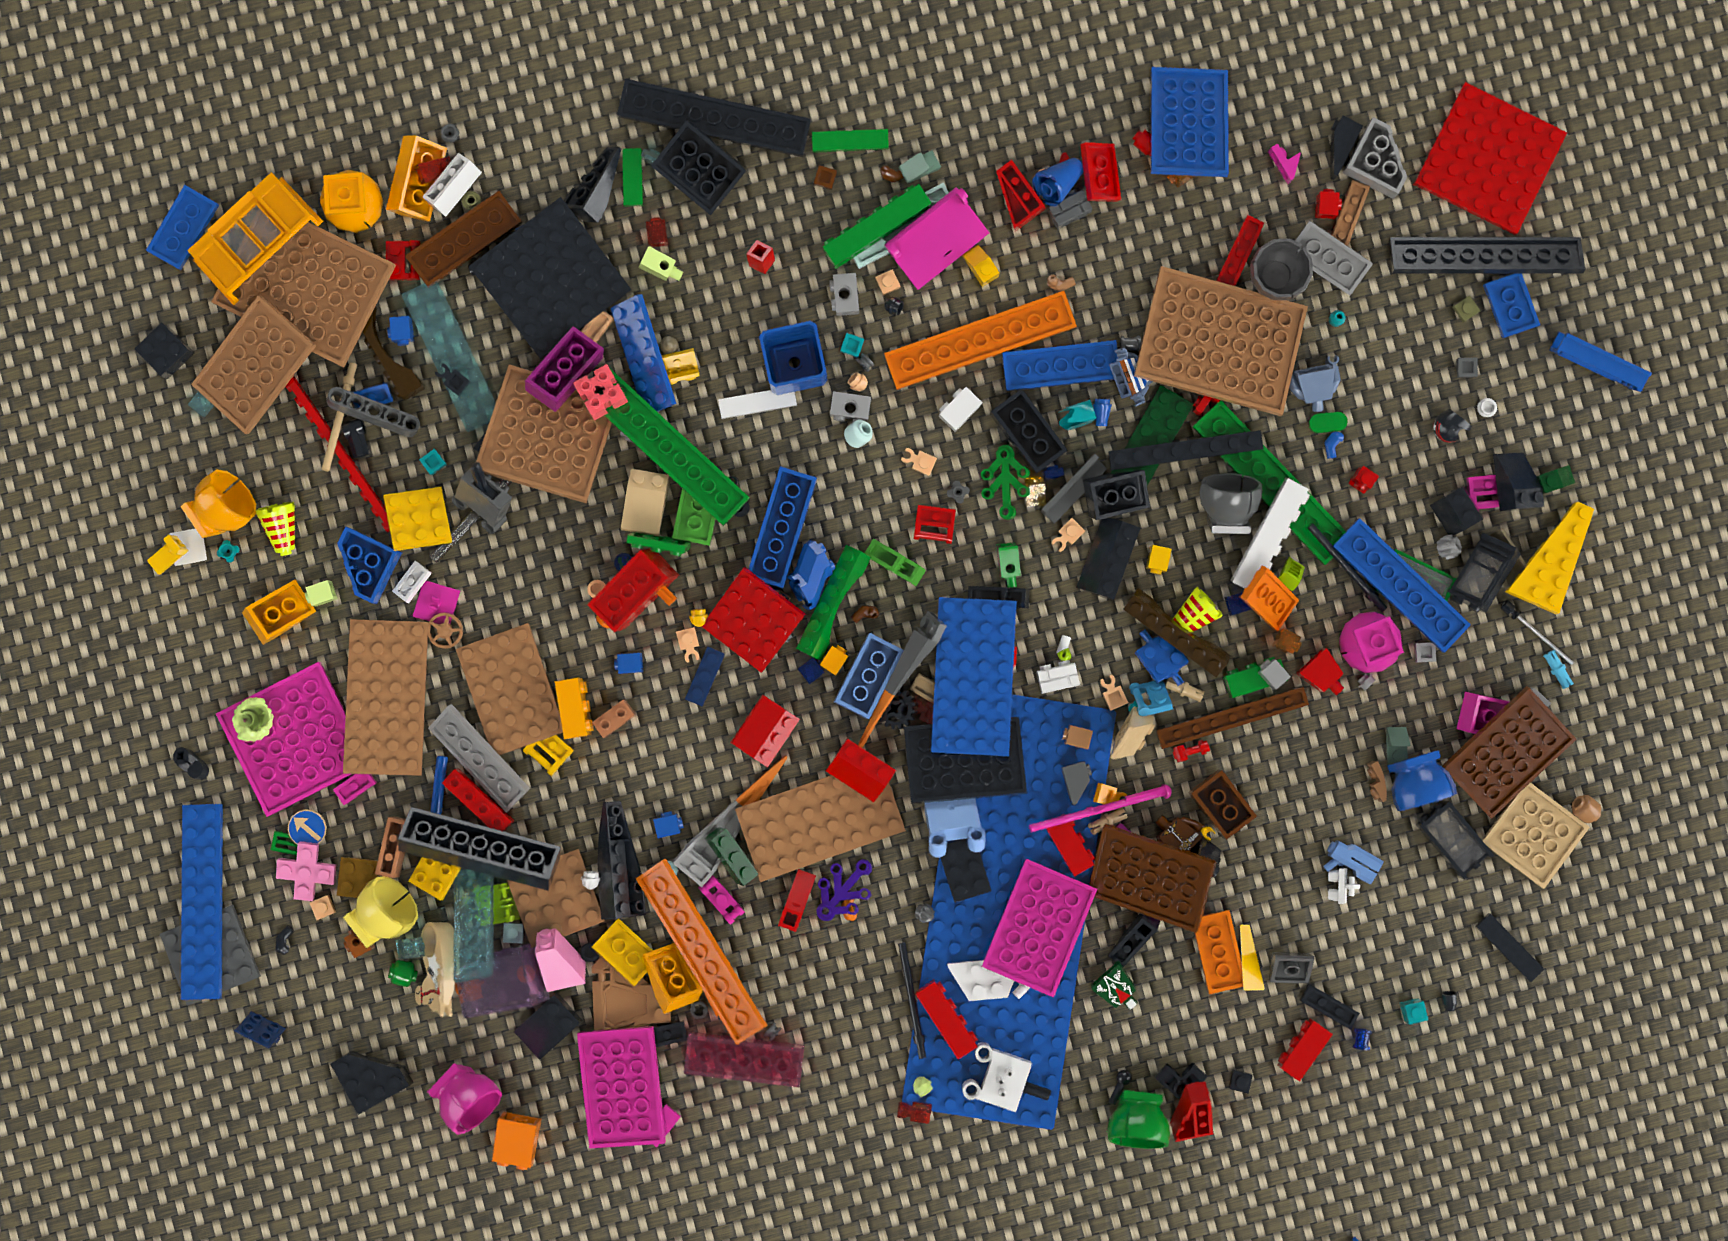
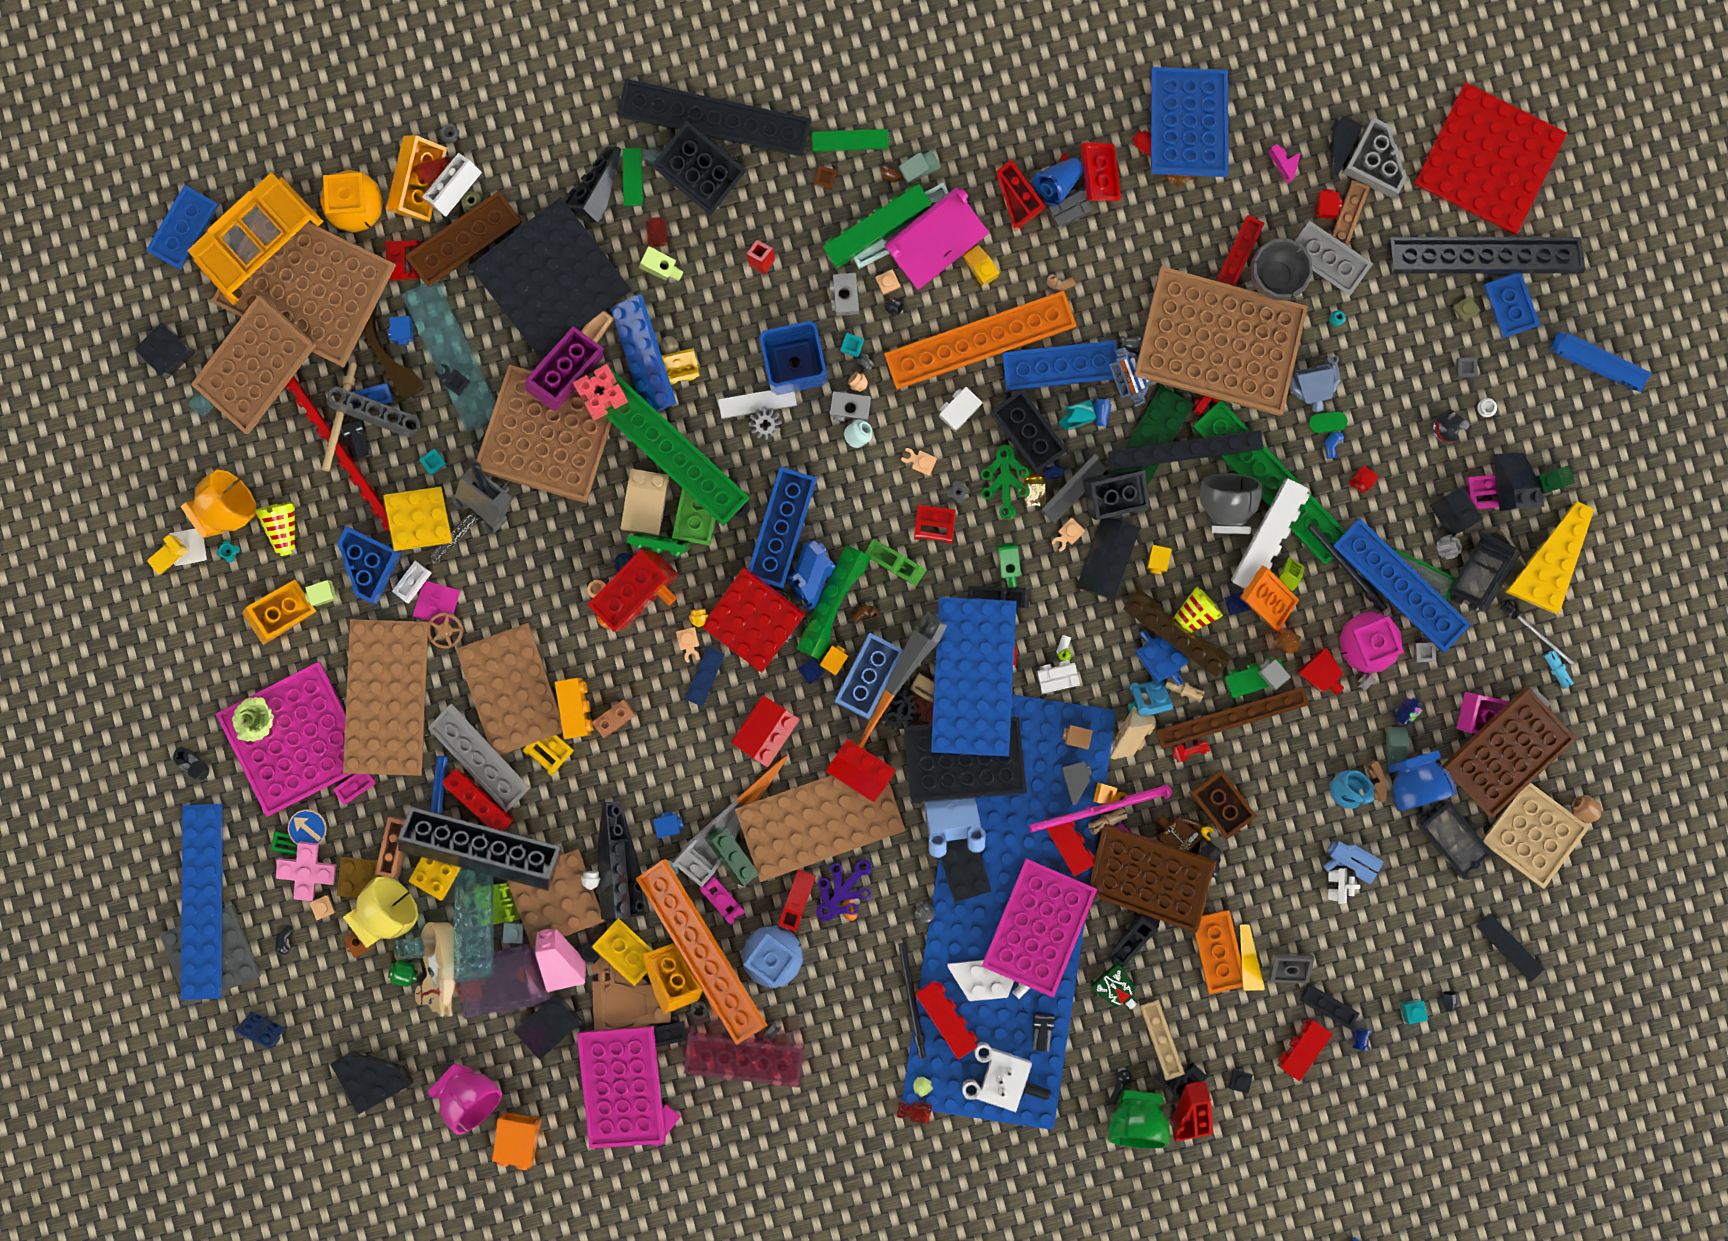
blue brick [614,653,643,674] -> none
light nougat plate [1100,675,1128,711] -> none
none -> medium blue plate [741,925,804,988]
none -> light grey gear [749,406,782,440]
none -> black piece [1032,1012,1054,1052]
none -> tan tile [1140,1000,1185,1081]
none -> dark azure helmet [1330,770,1375,809]
none -> clear blue brick [1395,697,1423,727]

